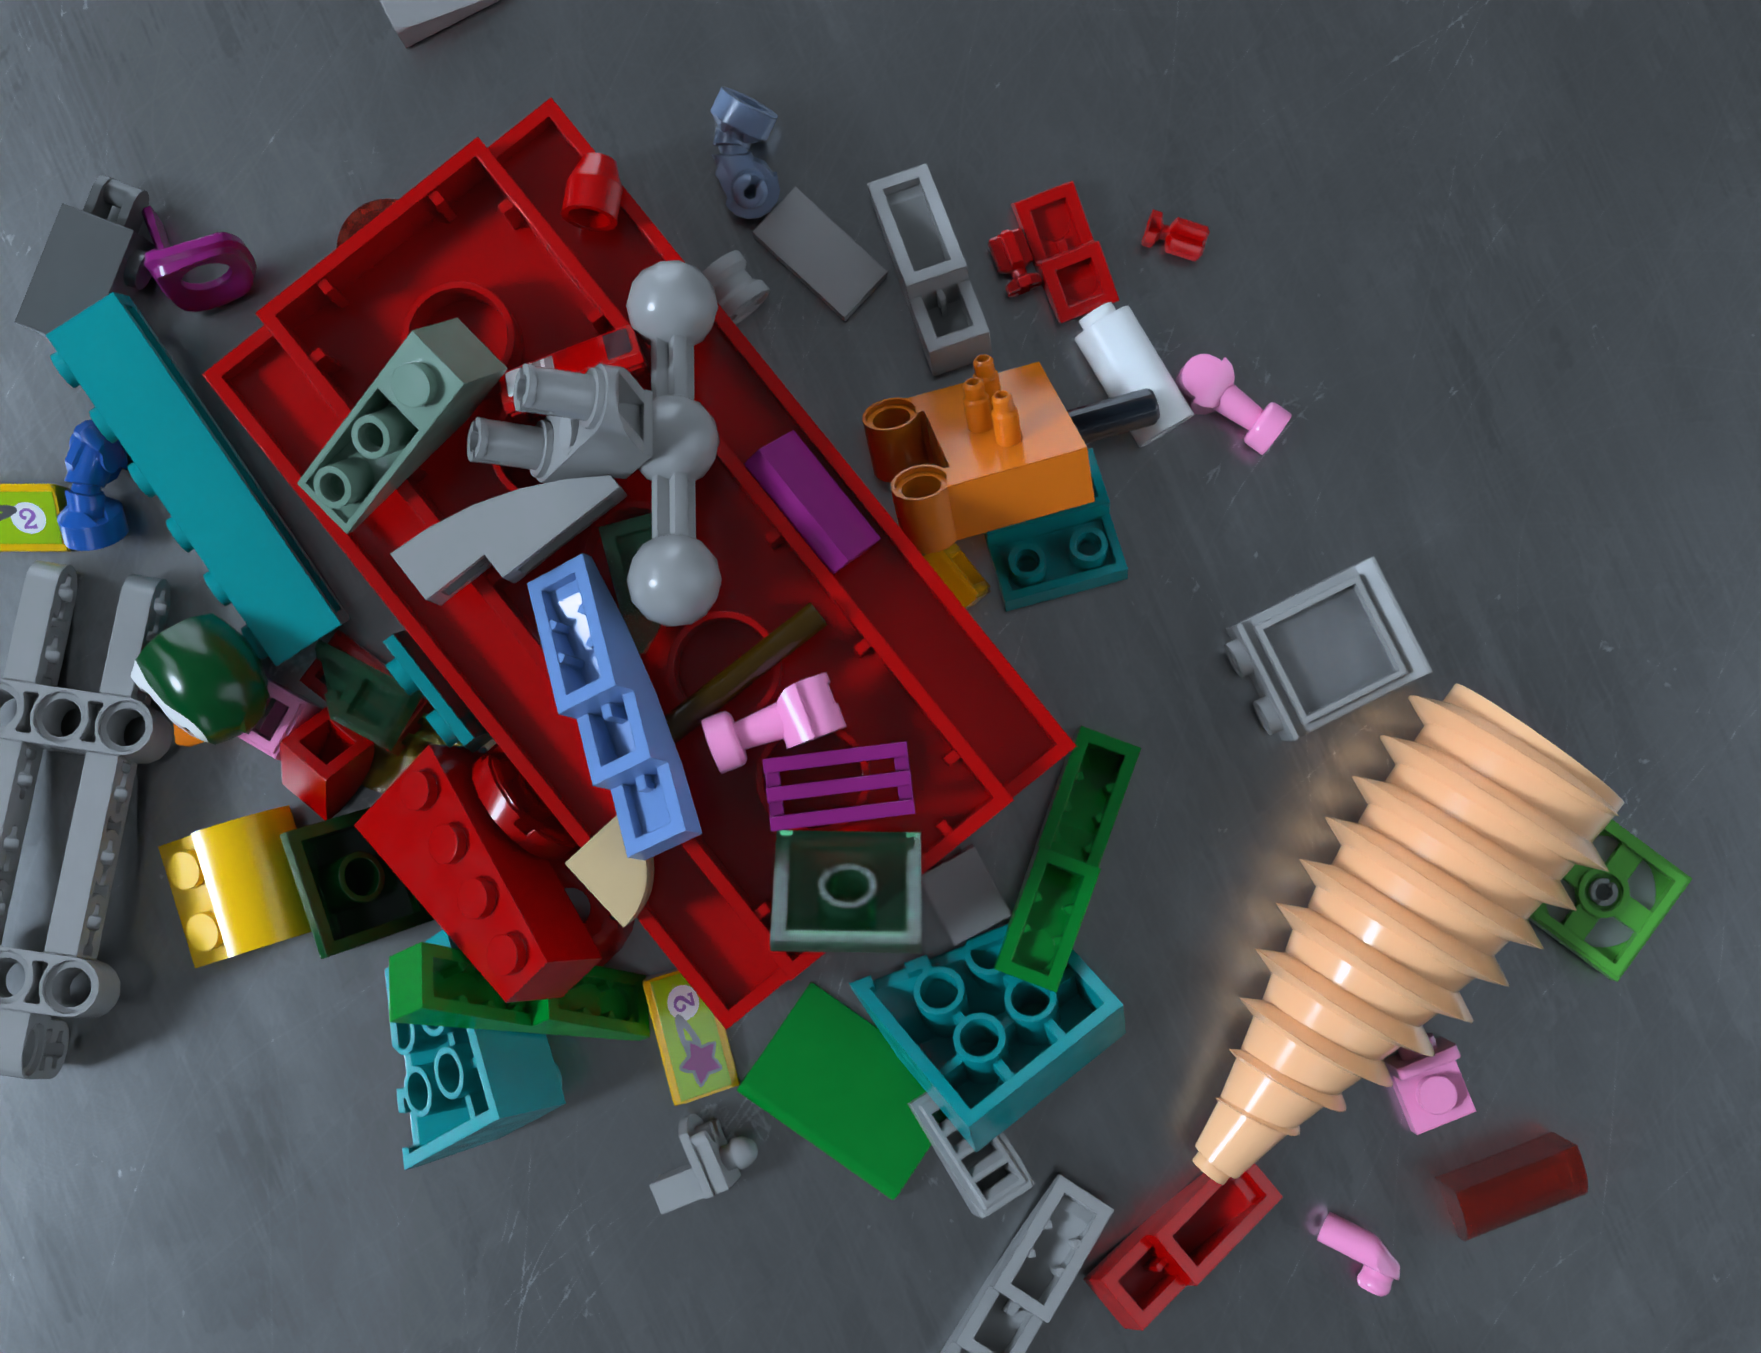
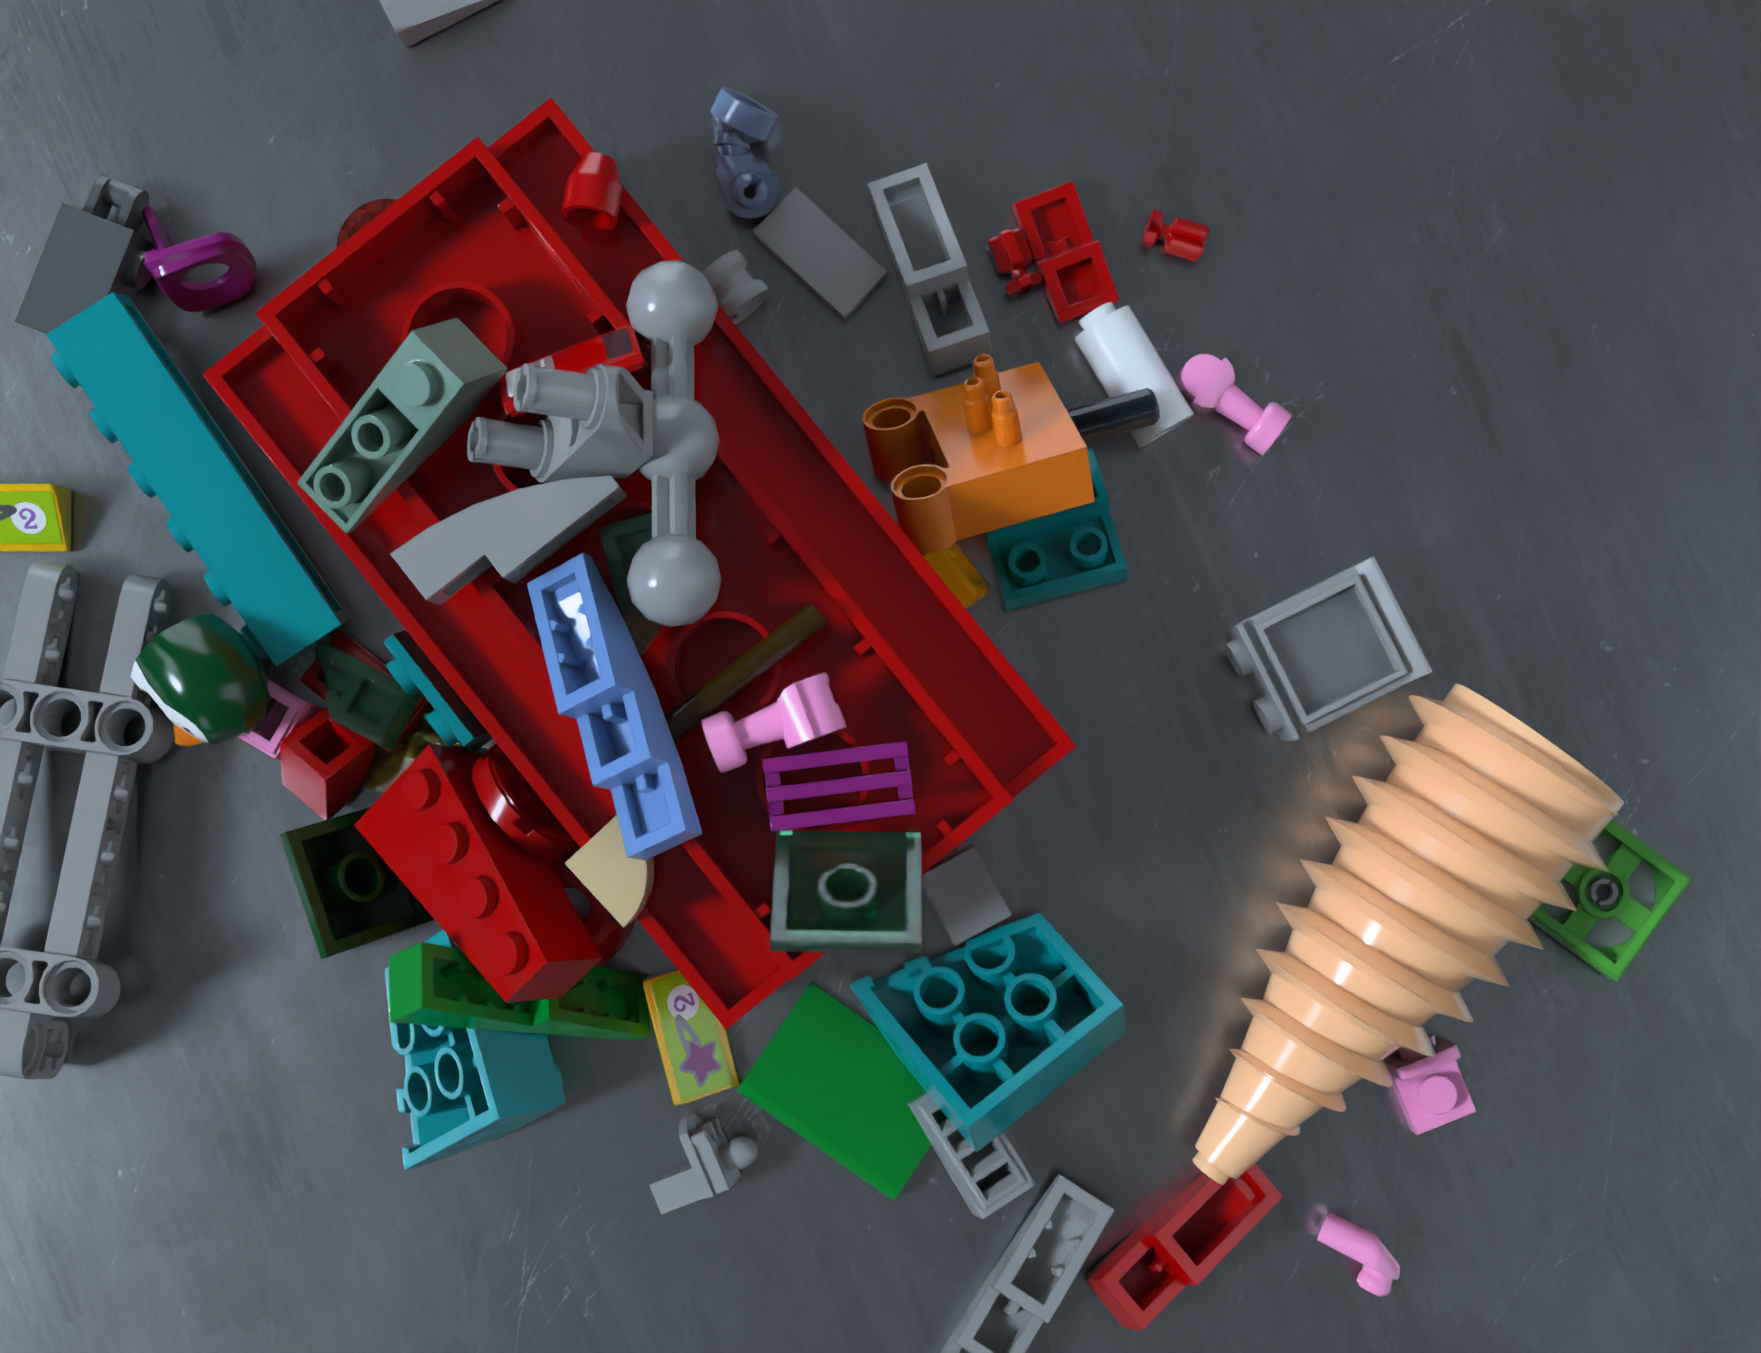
blue arm [57,419,129,551] -> none
yellow brick [158,805,312,968] -> none
magenta tile [744,430,881,574] -> none
green slope [994,725,1141,993] -> none
clear red brick [1435,1132,1588,1242] -> none

